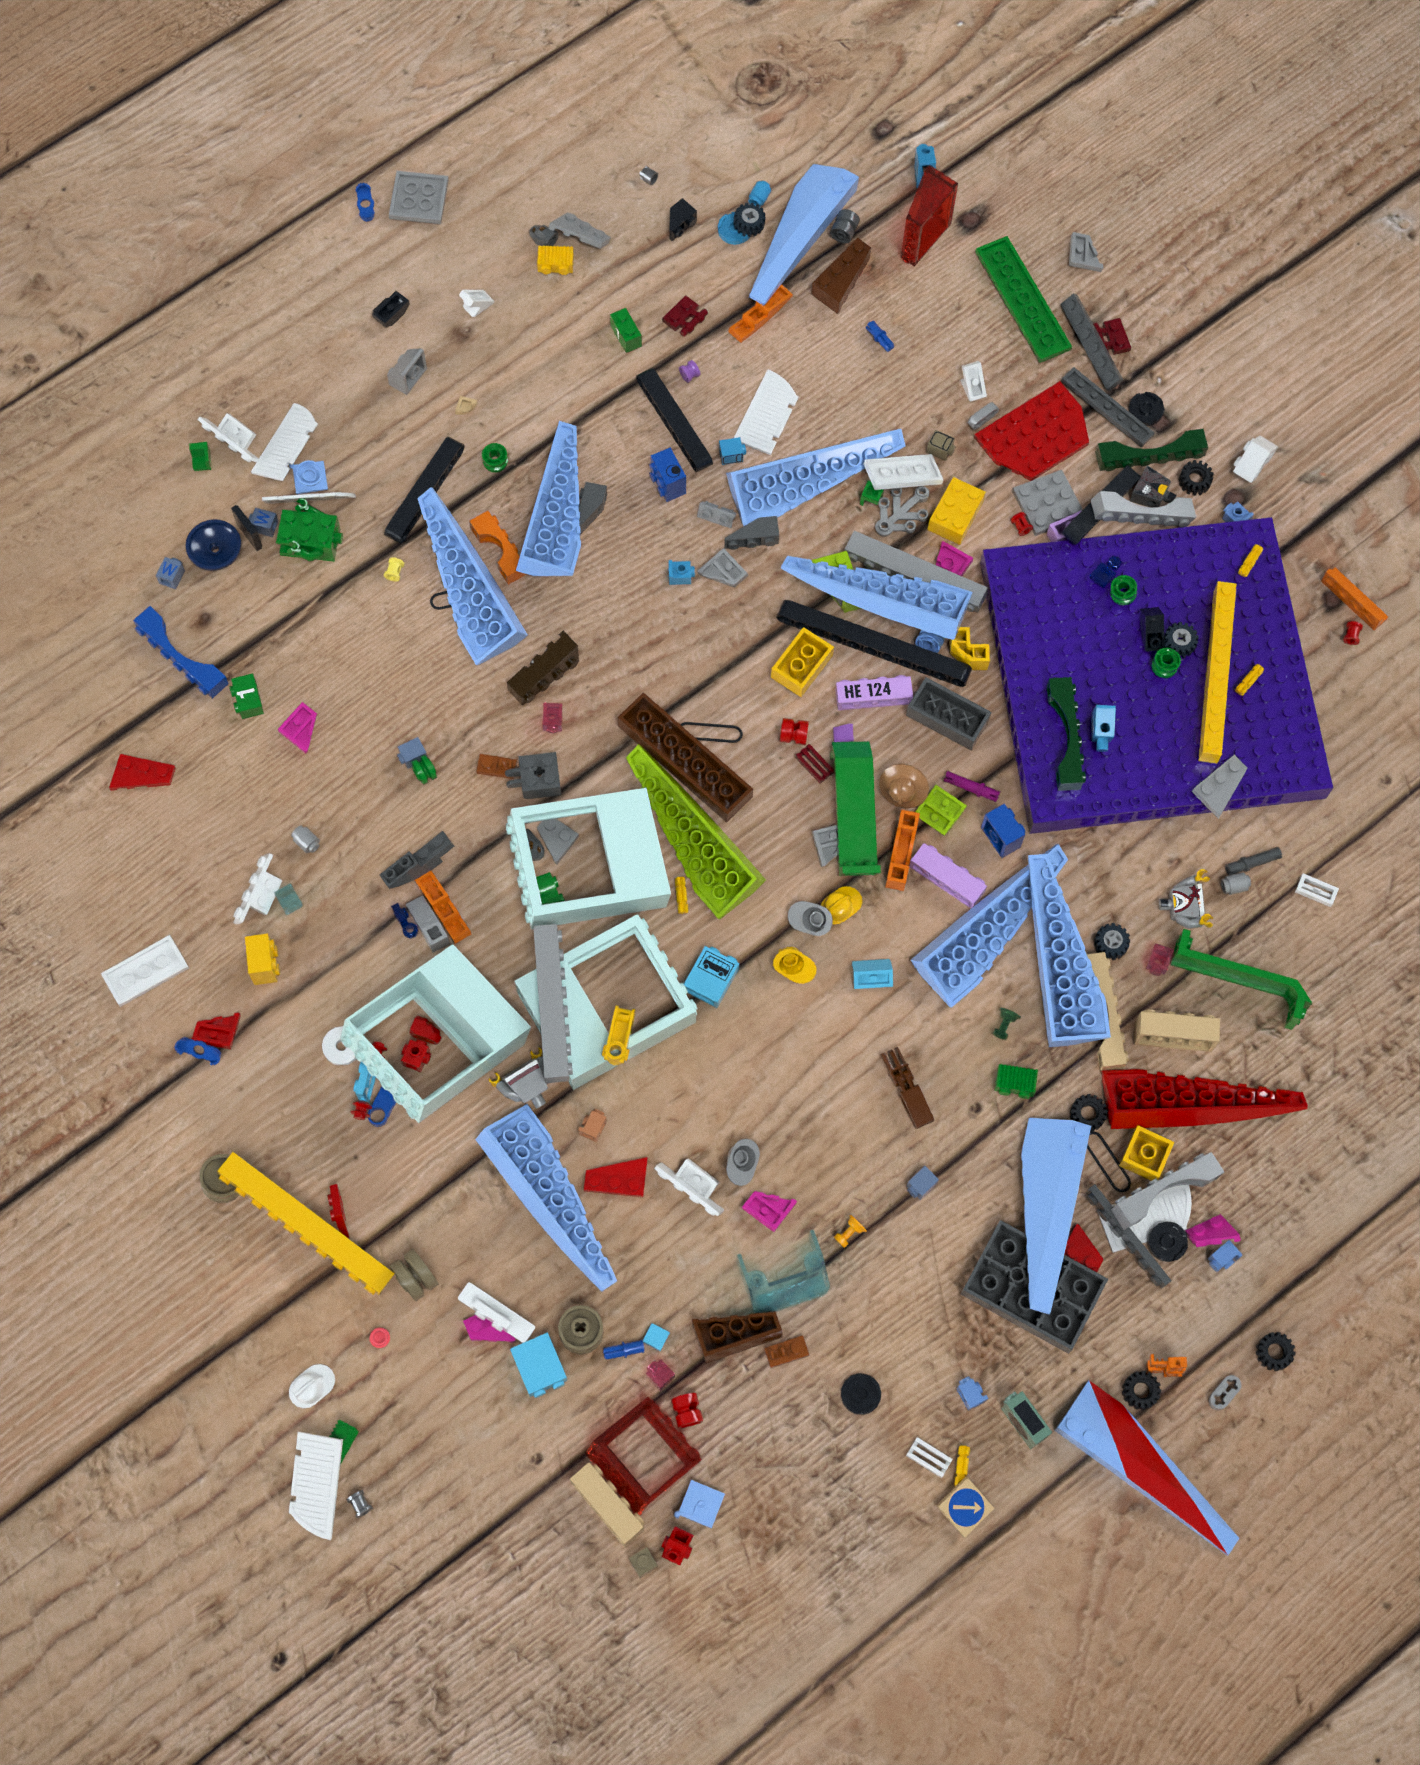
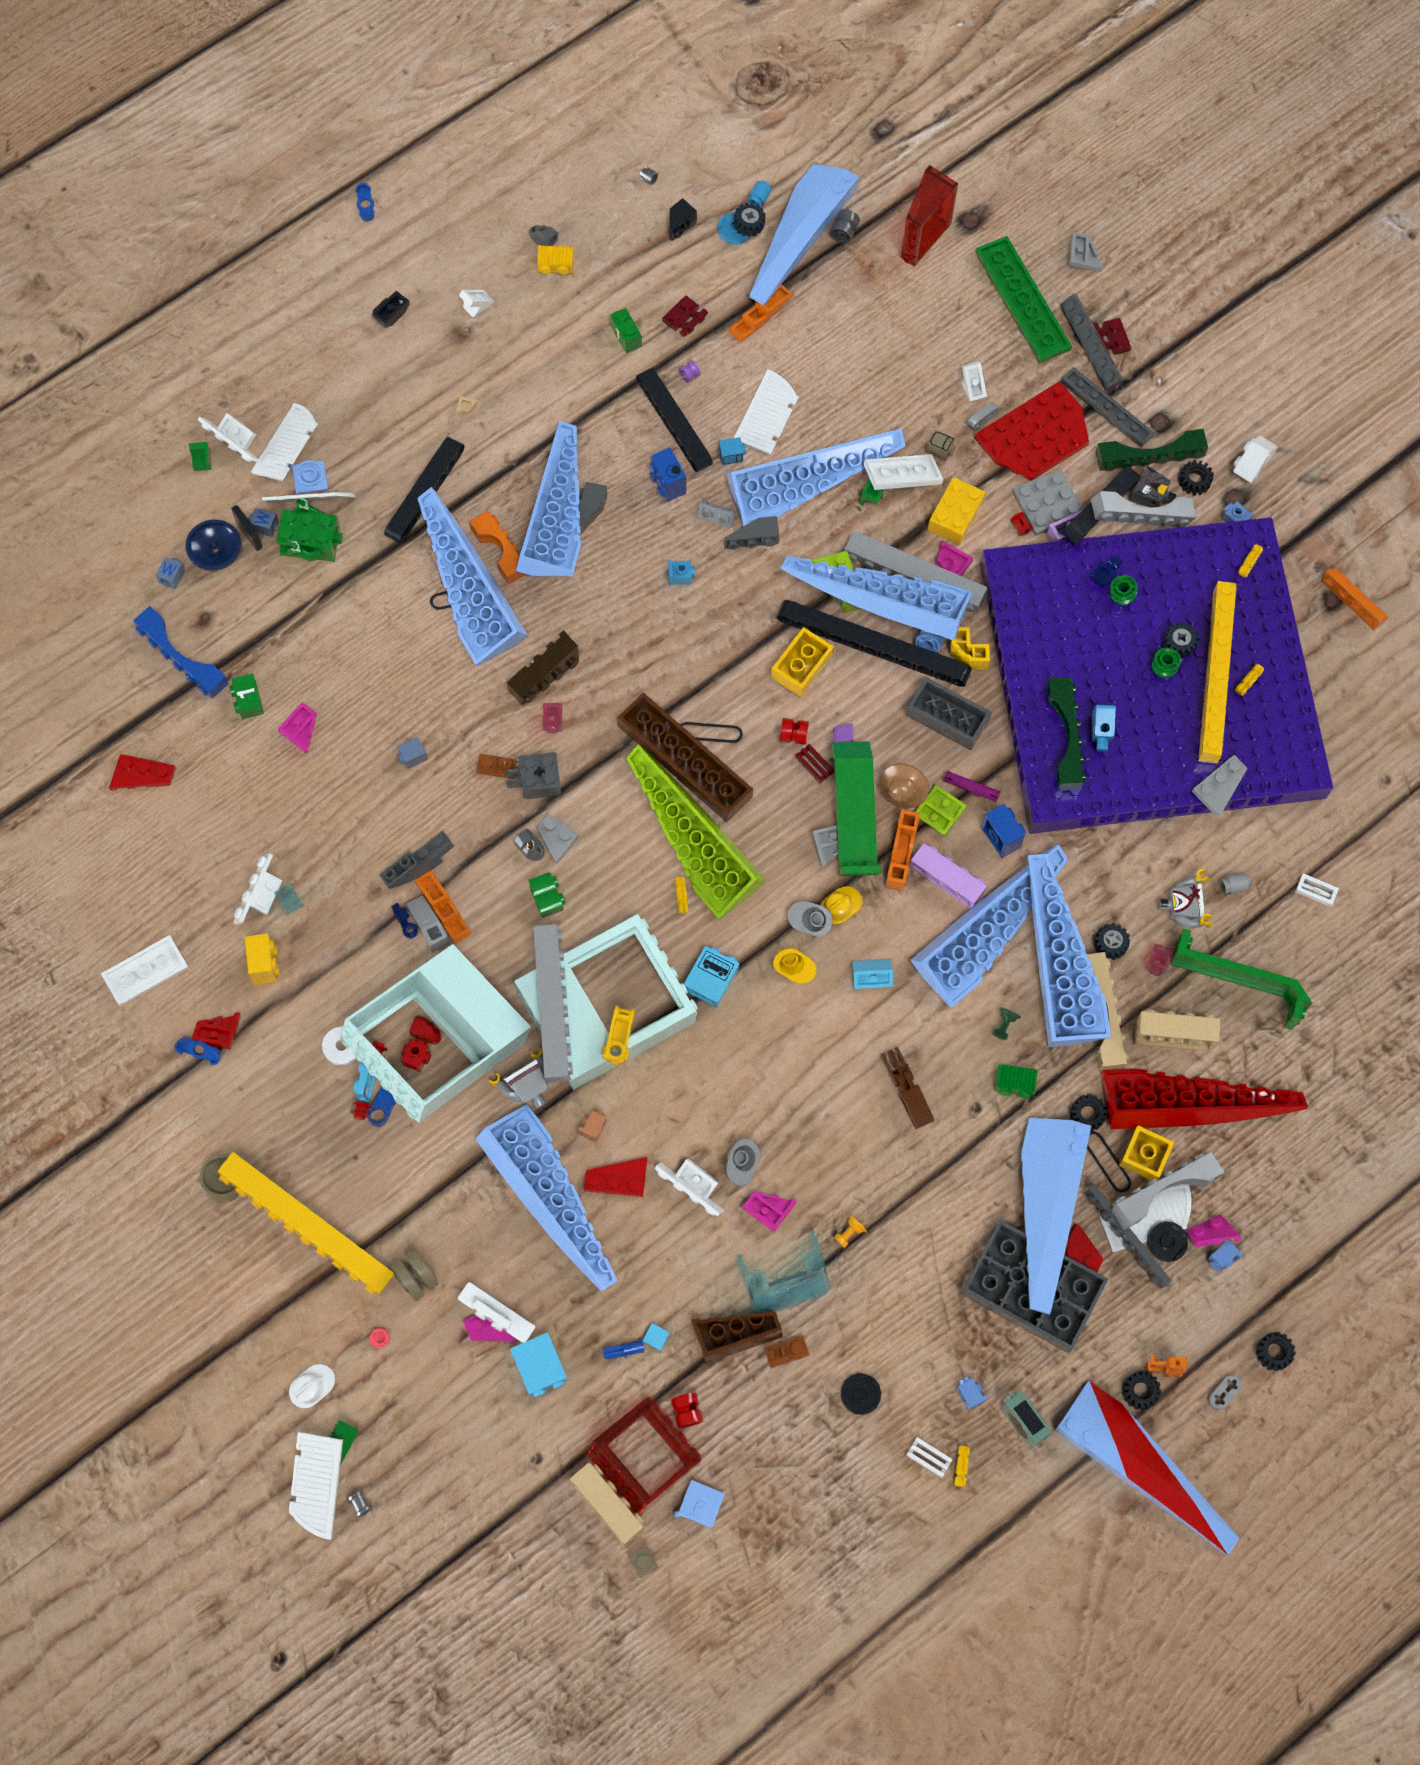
light grey brick [291,825,320,853] -> none
red wing [327,1184,350,1239] -> none
light yellow bush [384,557,404,582] -> none
light grey slope [387,348,427,395] -> none
light grey plate [389,171,449,224] -> none
green wheel [411,755,437,785] -> none
green wheel [482,443,508,473] -> none
light aqua panel [506,788,671,929] -> none
light grey wing [548,212,611,249] -> none
dark tan wheel [558,1305,604,1355] -> none
clear pink brick [646,1359,675,1392] -> none
red brick [661,1526,694,1566] -> none
light grey wing [697,548,748,588] -> none
reddish brown wedge [811,238,871,314] -> none
lavender brick [835,675,913,710] -> none
blue axle [866,321,894,352] -> none
light grey plant [875,486,929,537] -> none
sand blue brick [907,1166,939,1200] -> none
dark azure torso [914,144,936,188] -> none
tile [936,1477,995,1537] -> none
black tile [1128,392,1165,426] -> none
black slope [1140,607,1164,652] -> none
dark grey pin [1225,847,1282,875] -> none
red bush [1343,621,1363,645] -> none

